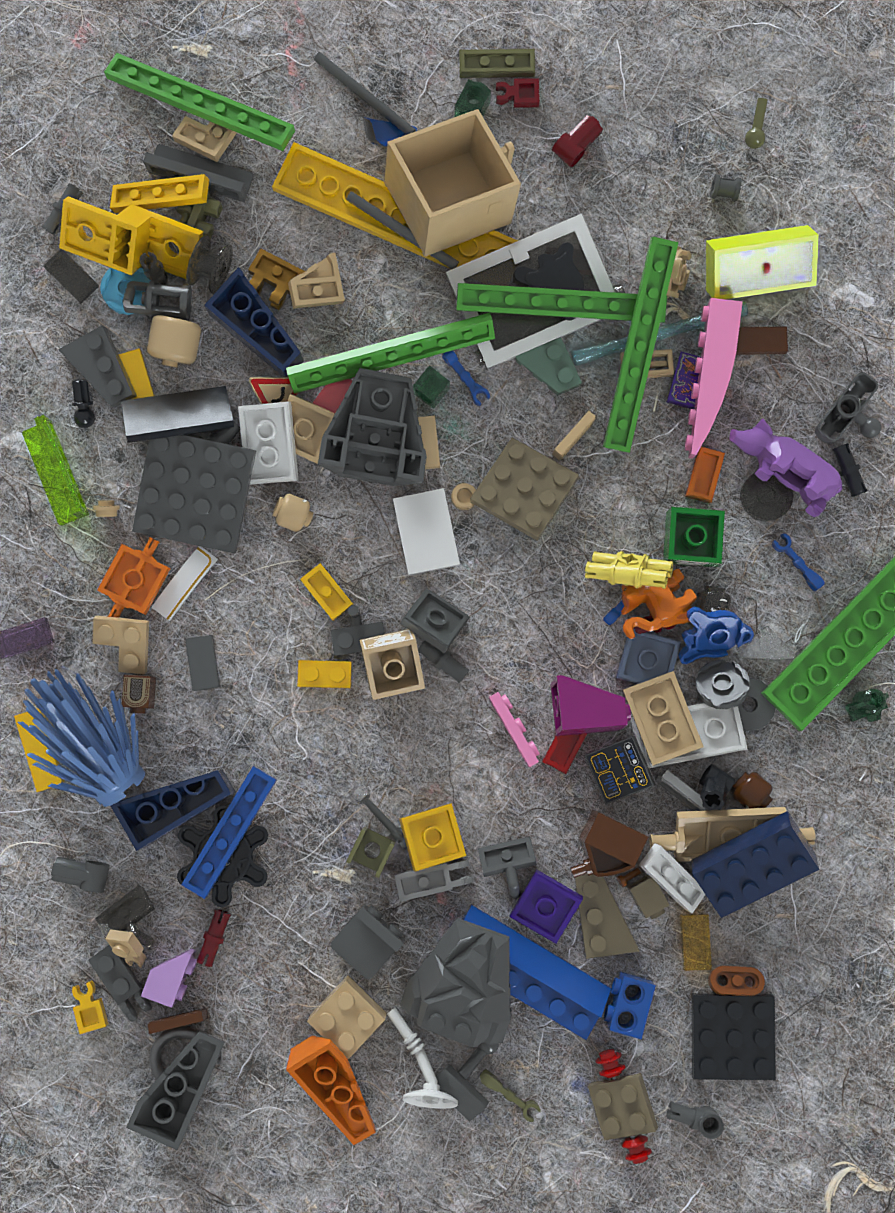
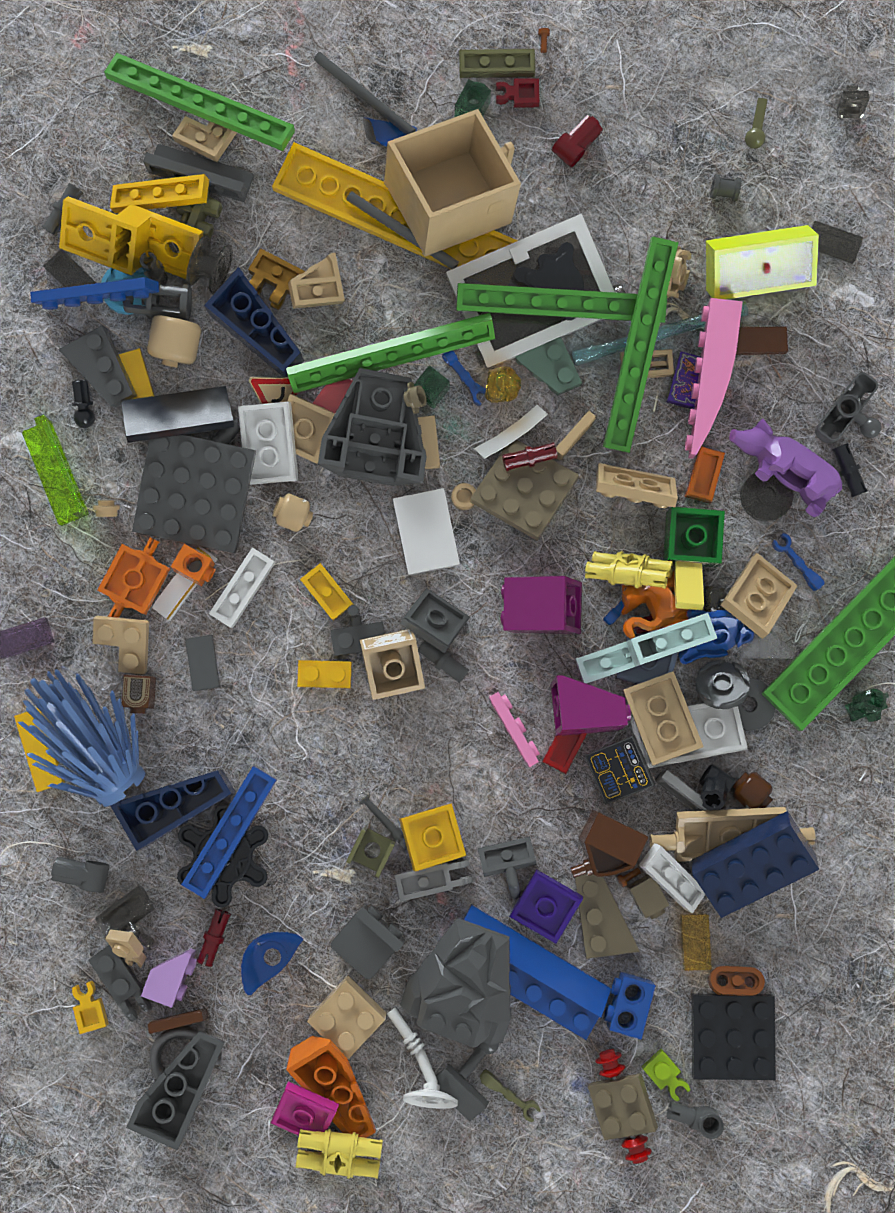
none -> blue plate [30,277,159,310]
none -> orange brick [170,544,216,587]
none -> white plate [209,547,275,629]
none -> blue piece [241,932,303,995]
none -> dark pink tile [271,1081,339,1136]
none -> light yellow pin [296,1129,383,1179]
none -> dark tan plate [404,382,426,414]
none -> white sticker [474,405,548,459]
none -> clear yellow piece [485,366,521,403]
none -> magenta slope [501,576,582,635]
none -> dark red pin [502,442,558,471]
none -> dark orange piece [538,28,550,53]
none -> light aqua bracket [575,613,717,684]
none -> tan plate [596,463,678,508]
none -> lime plate [641,1048,690,1102]
none -> light yellow tile [674,561,704,610]
none -> tan plate [721,553,798,639]
none -> clear smoke tile [811,221,863,264]
none -> clear smoke tile [836,85,870,118]

